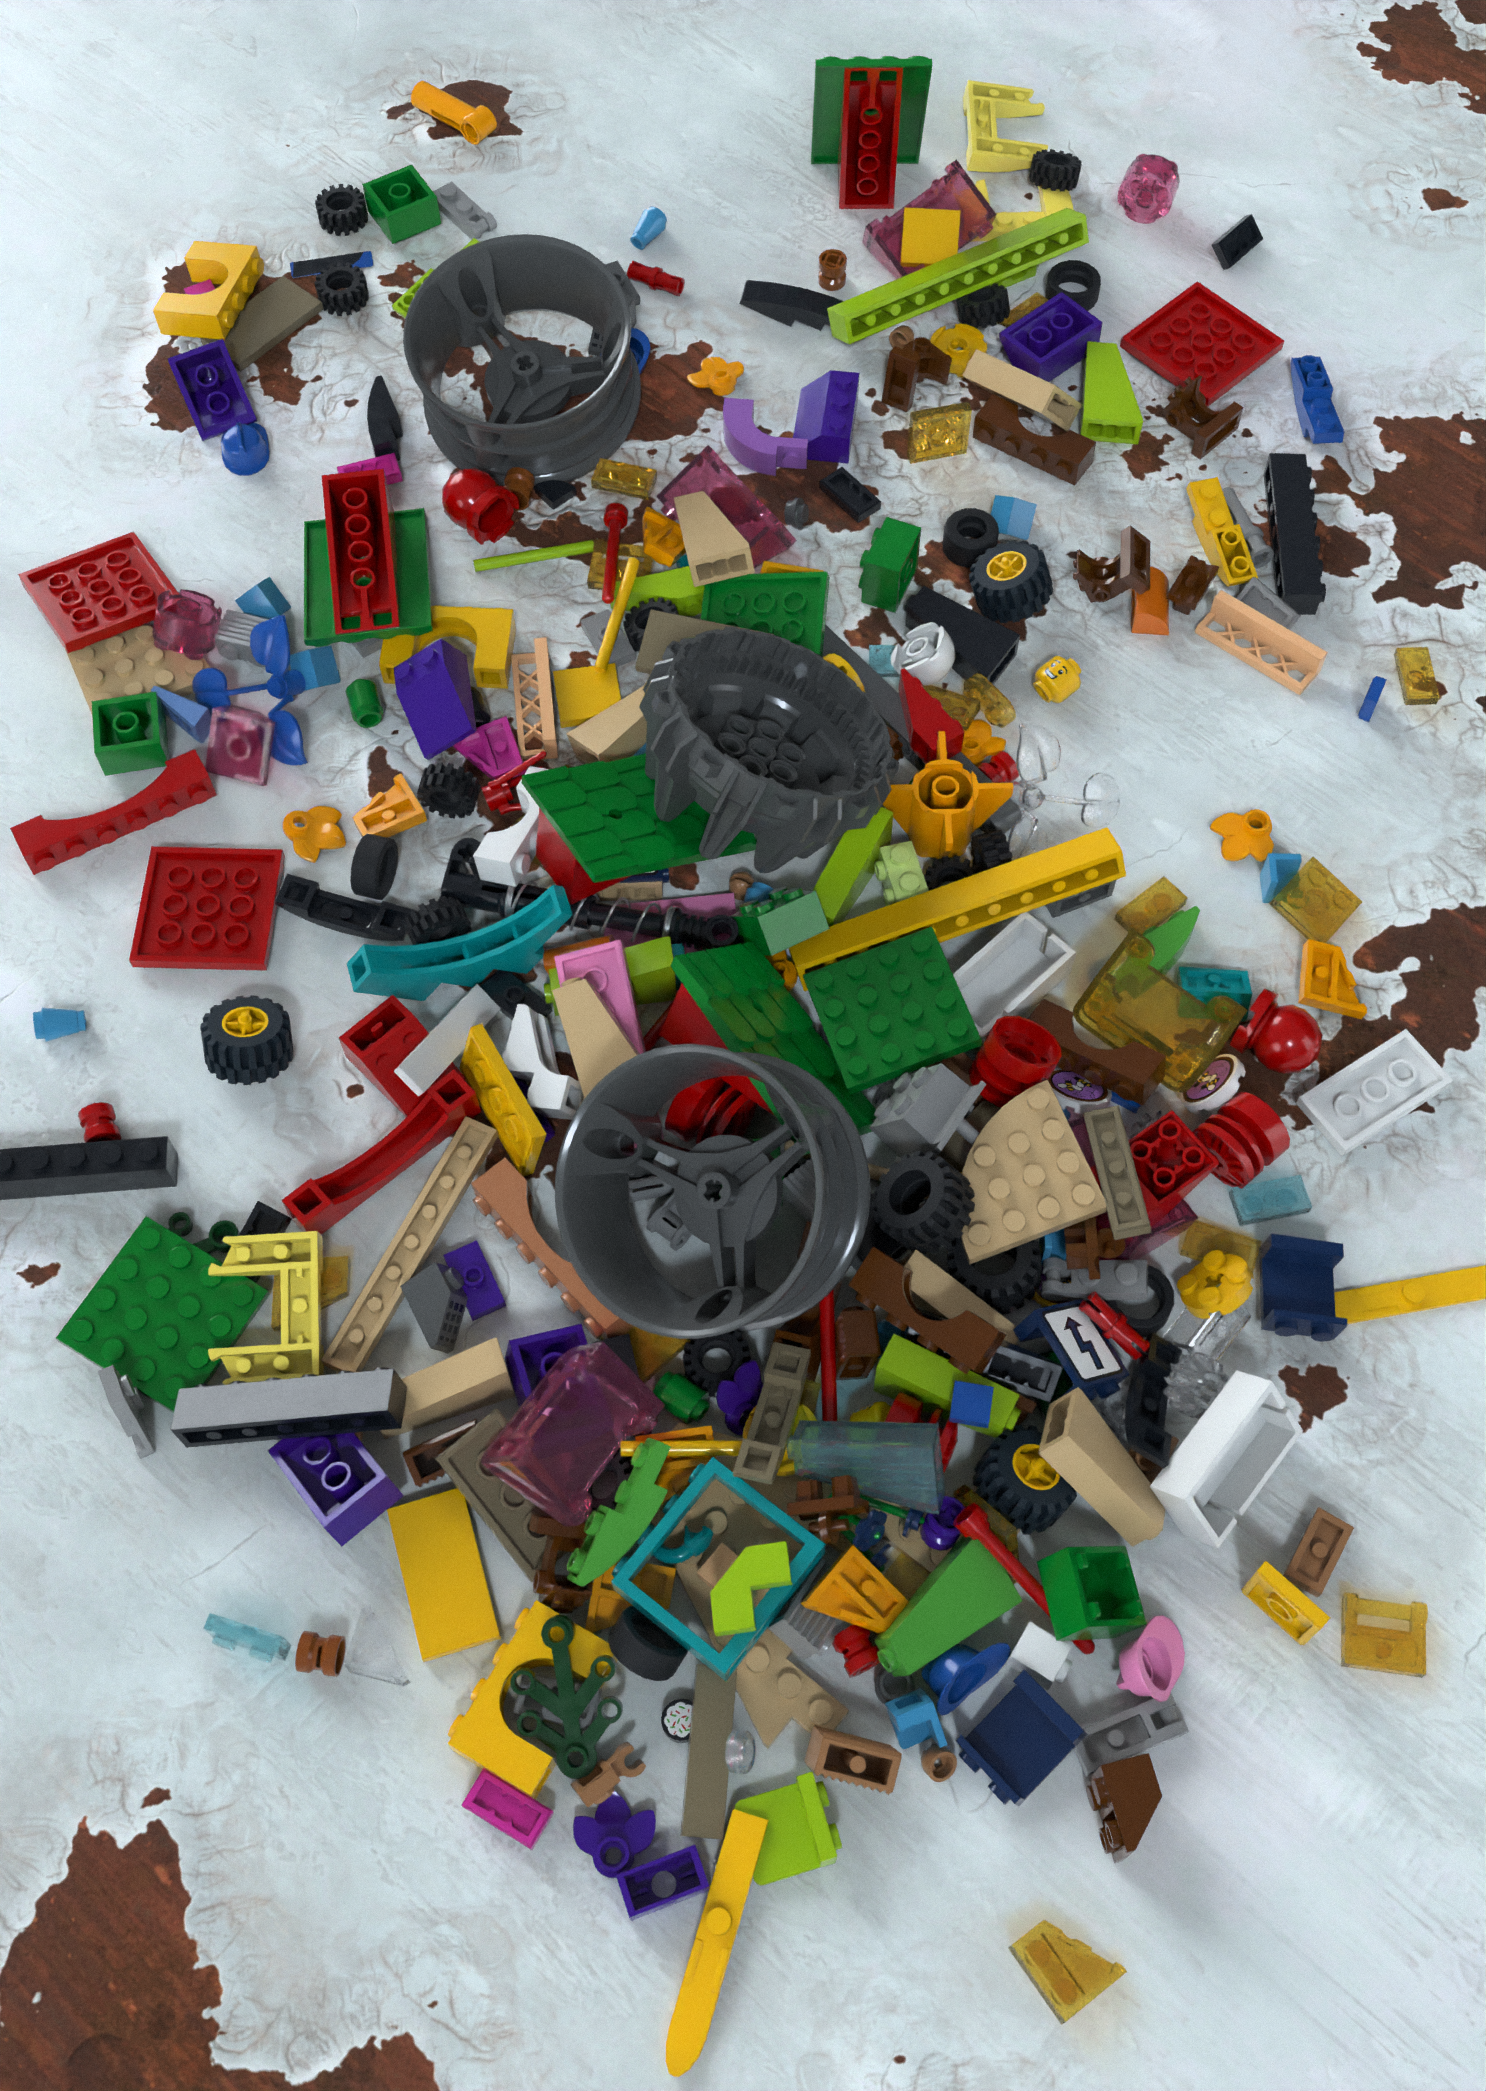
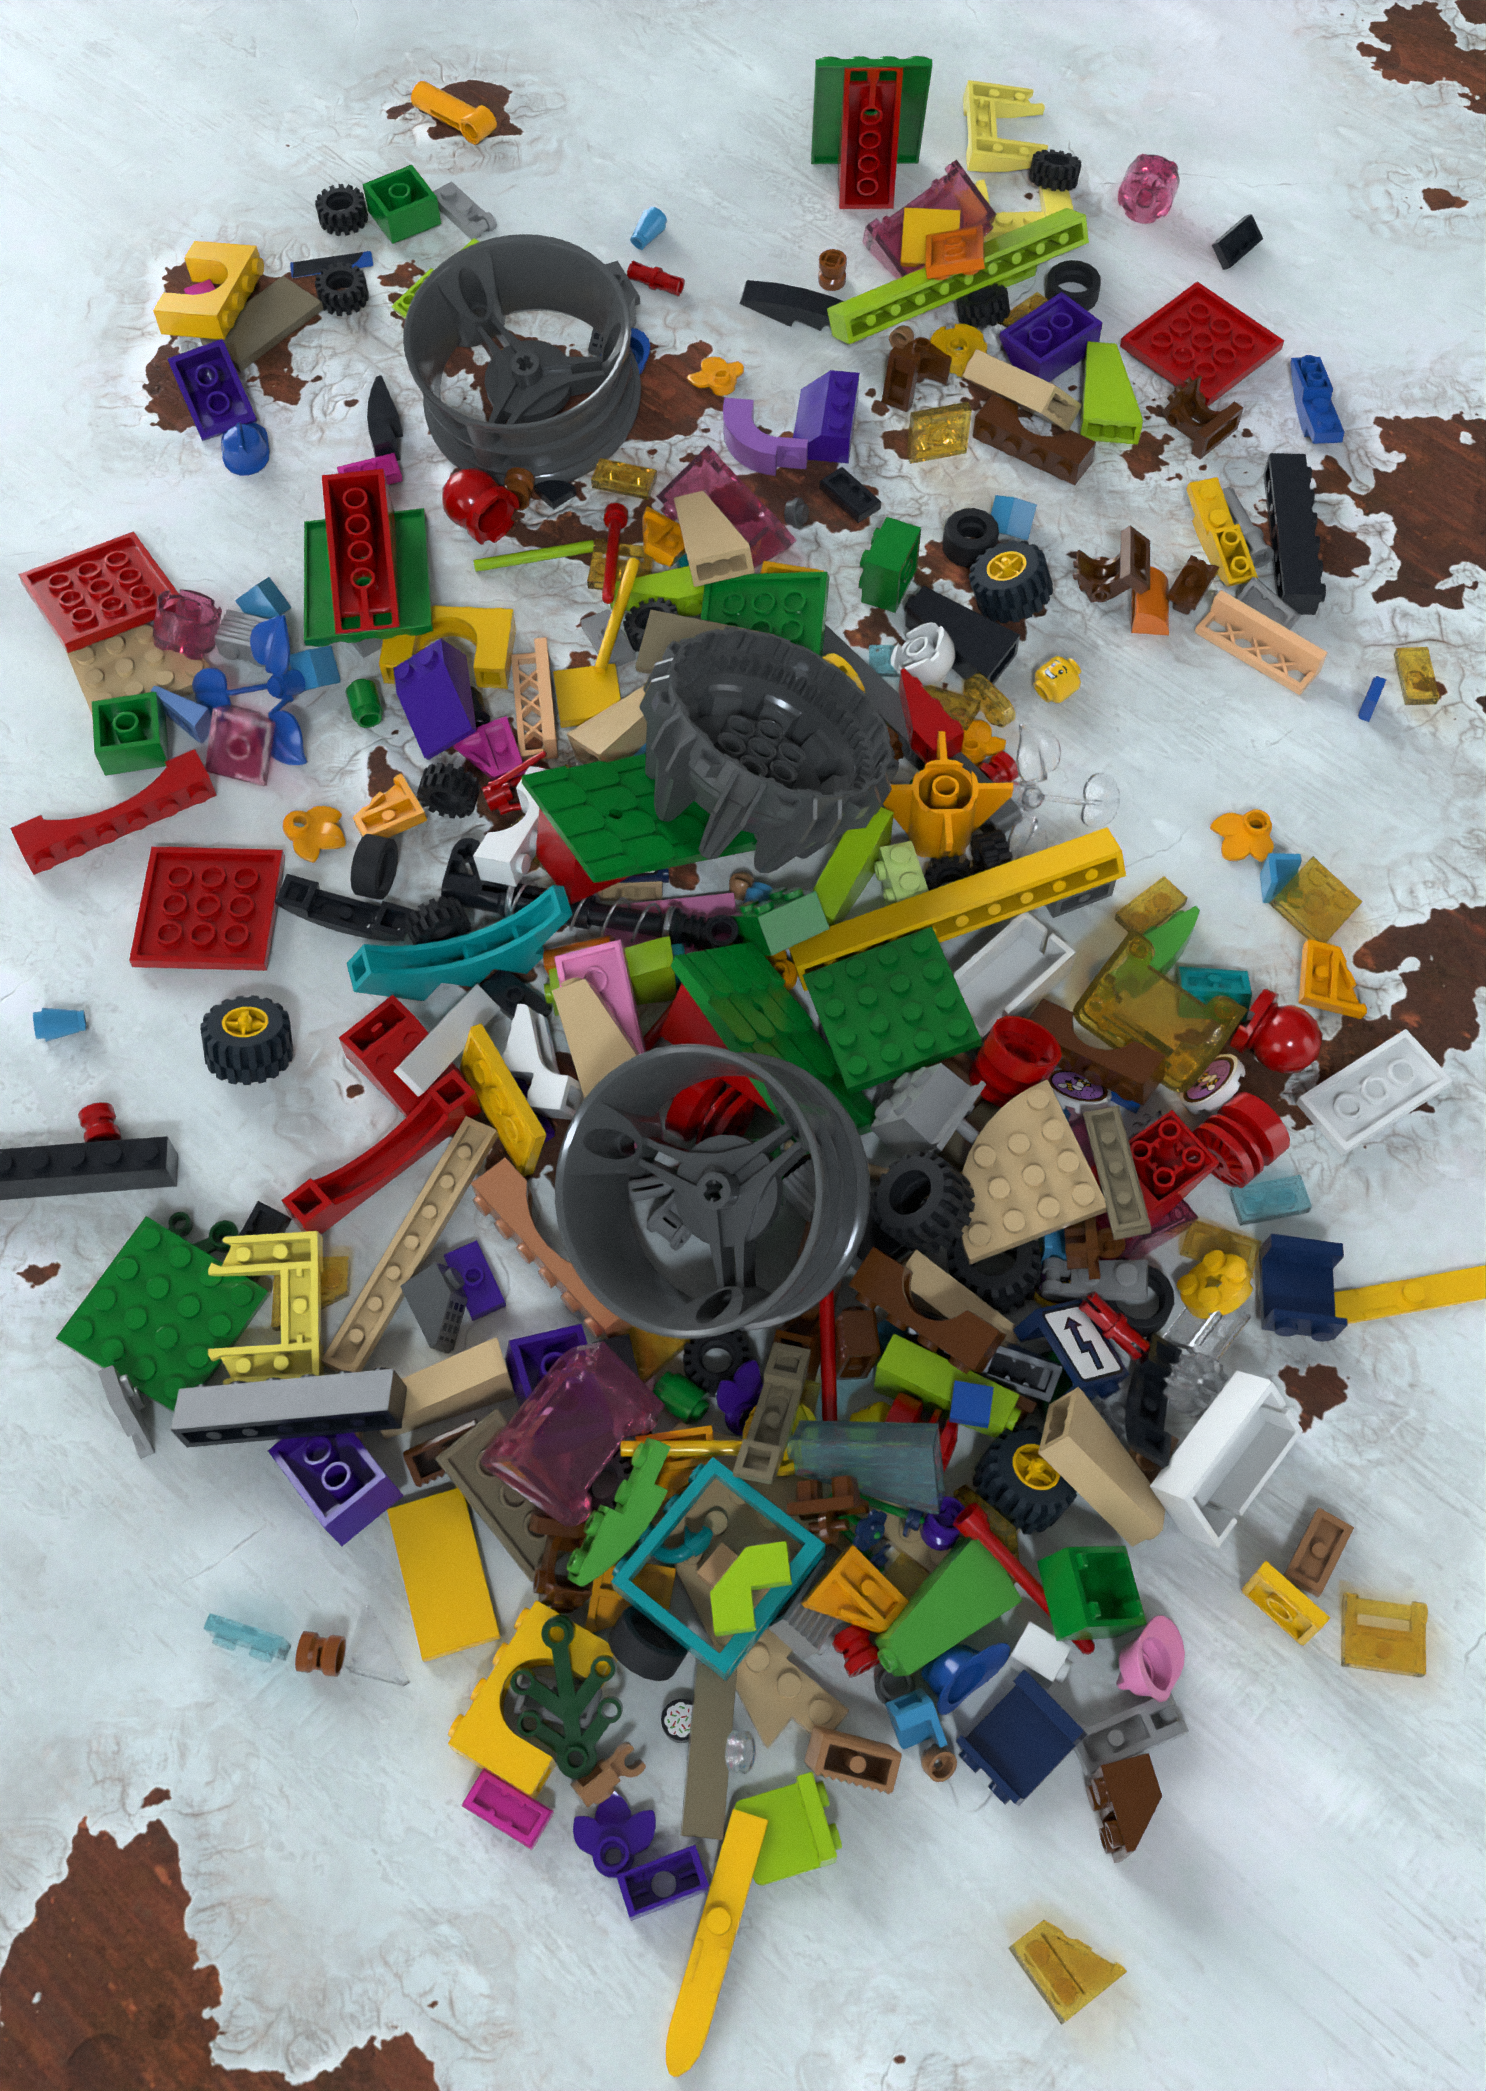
none -> orange plate [925,225,985,280]

